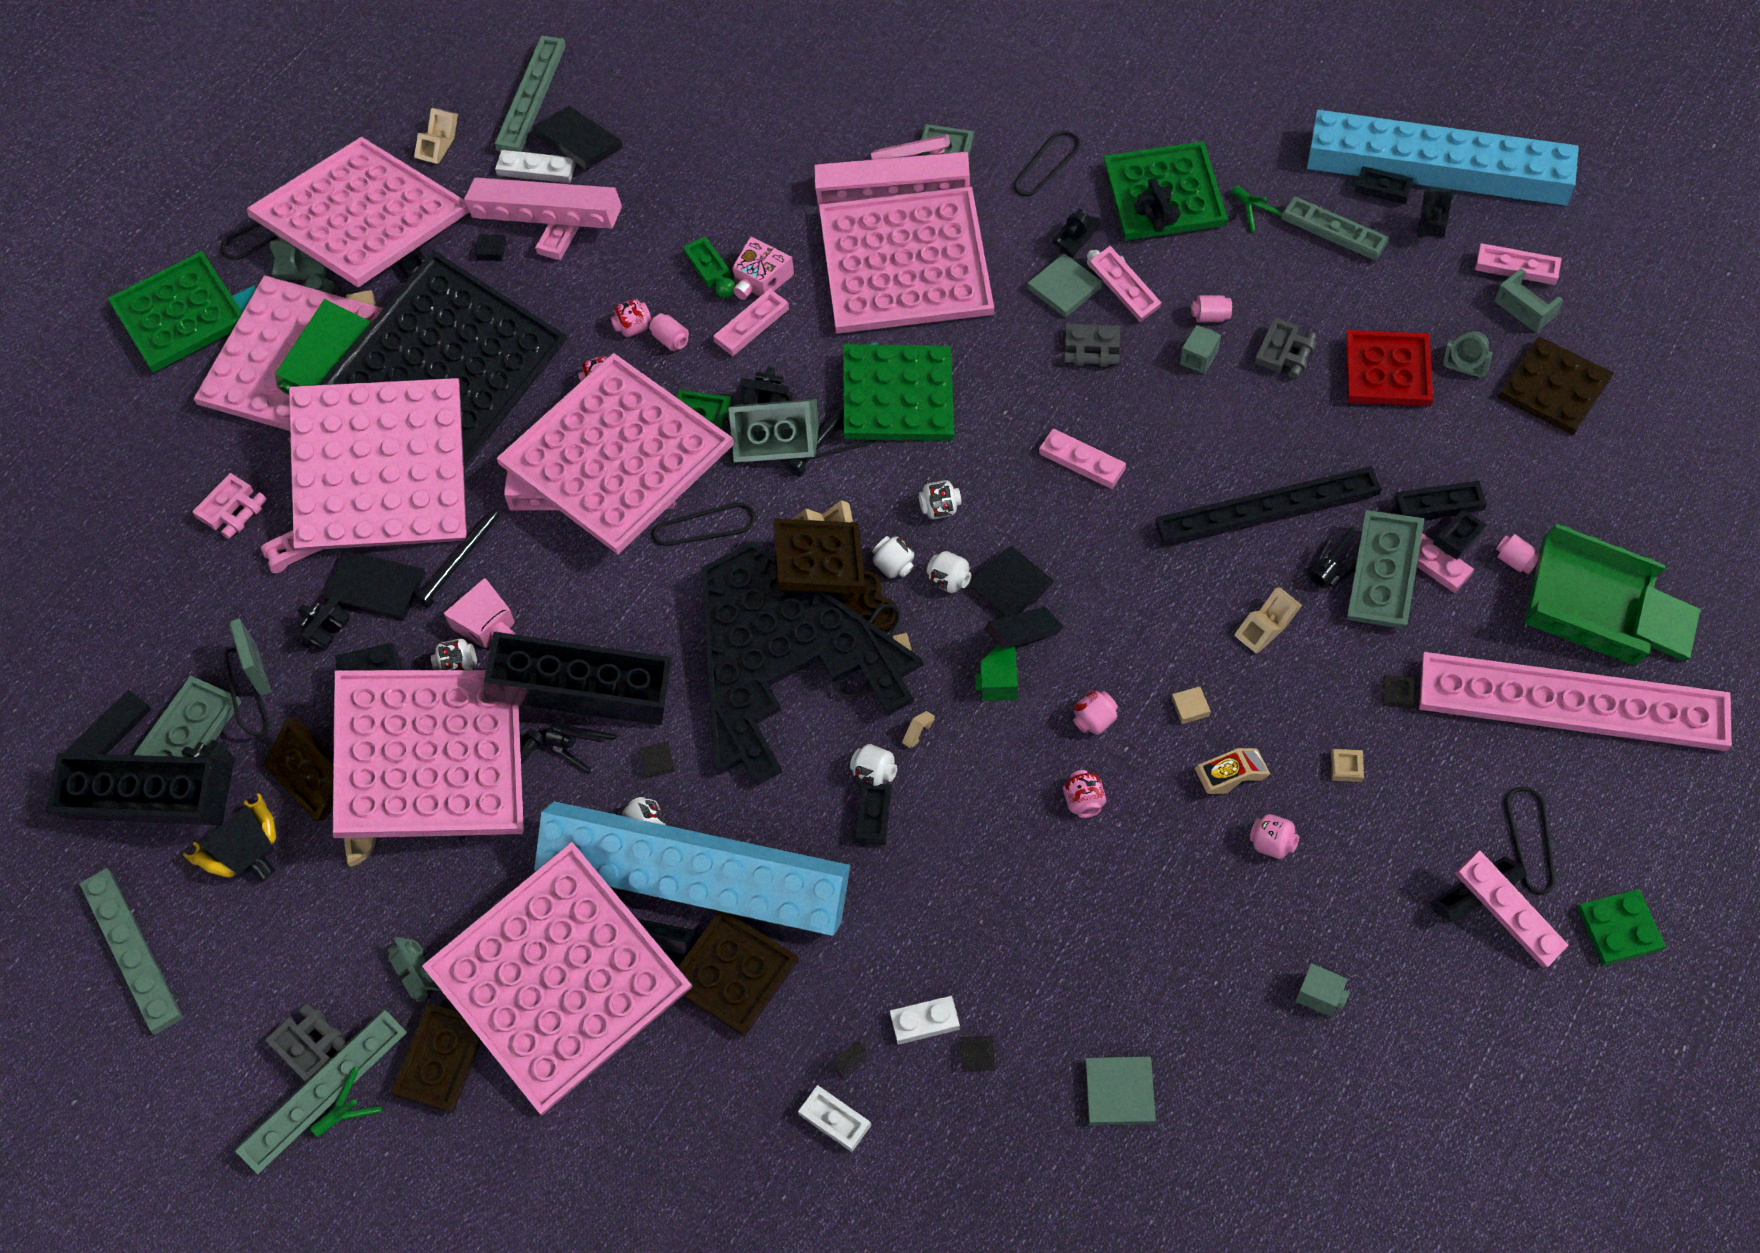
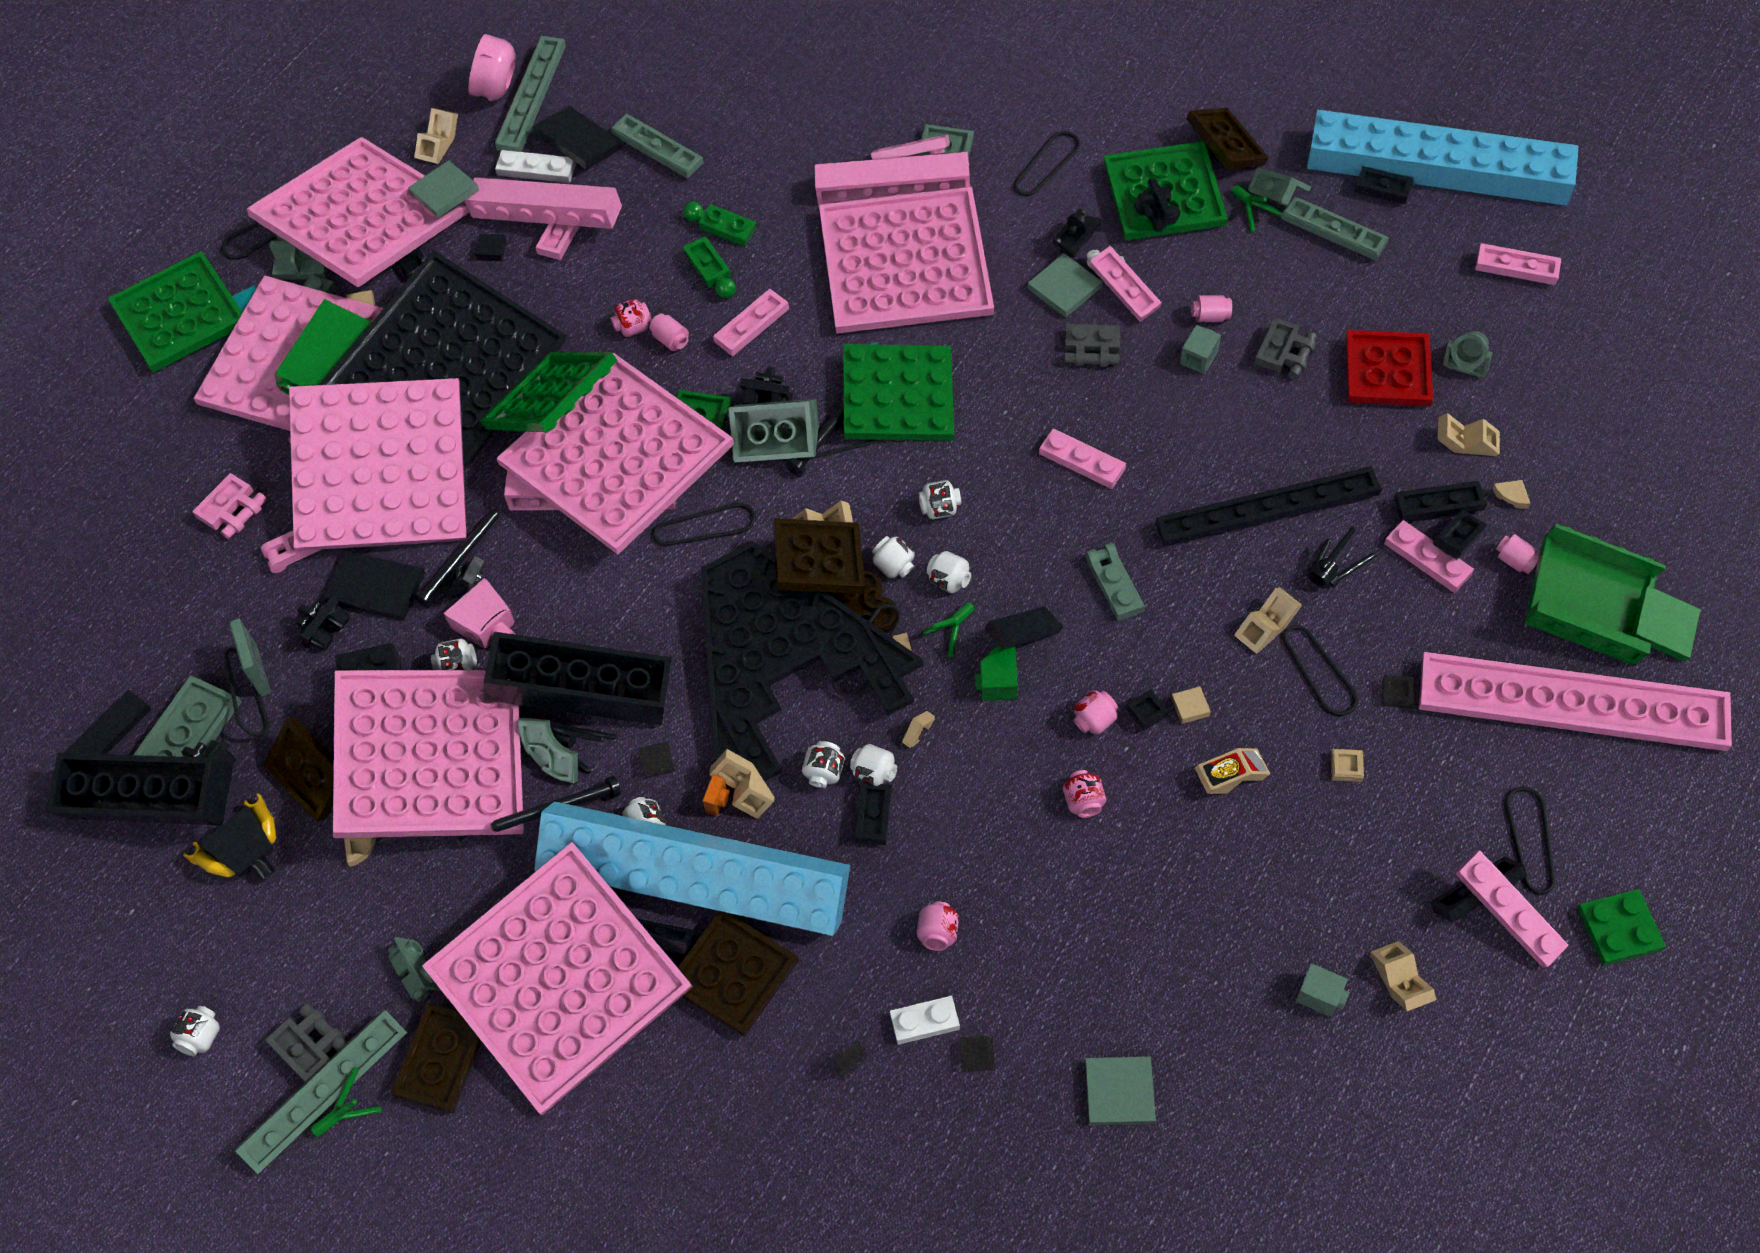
sand green plate [79,868,184,1035] -> none
bright pink torso [733,236,794,300] -> none
white plate [798,1085,871,1152] -> none
black slope [970,545,1054,616] -> none
bright pink head [1250,814,1299,859] -> none
sand green plate [1347,510,1425,629] -> none
black hips [1417,188,1452,237] -> none
sand green panel [1495,268,1563,333] -> none
dark brown plate [1498,336,1614,436] -> none
none -> white head [170,1006,220,1056]
none -> sand green tile [408,160,479,218]
none -> black plate [443,555,484,599]
none -> bright pink piece [468,34,516,101]
none -> green plate [480,352,618,433]
none -> black bar [490,776,621,832]
none -> sand green tile [518,718,578,783]
none -> sand green plate [610,113,704,179]
none -> green plate [683,201,756,247]
none -> orange plate [703,775,730,816]
none -> tan slope [709,749,775,819]
none -> head [802,741,845,788]
none -> bright pink head [917,901,959,951]
none -> green plant [922,602,975,659]
none -> sand green plate [1085,542,1145,621]
none -> black plate [1126,689,1169,731]
none -> dark brown plate [1186,108,1269,169]
none -> sand green panel [1248,167,1311,205]
none -> black piece [1283,625,1358,716]
none -> tan slope [1370,941,1436,1011]
none -> tan slope [1438,413,1500,456]
none -> tan tile [1492,480,1530,509]

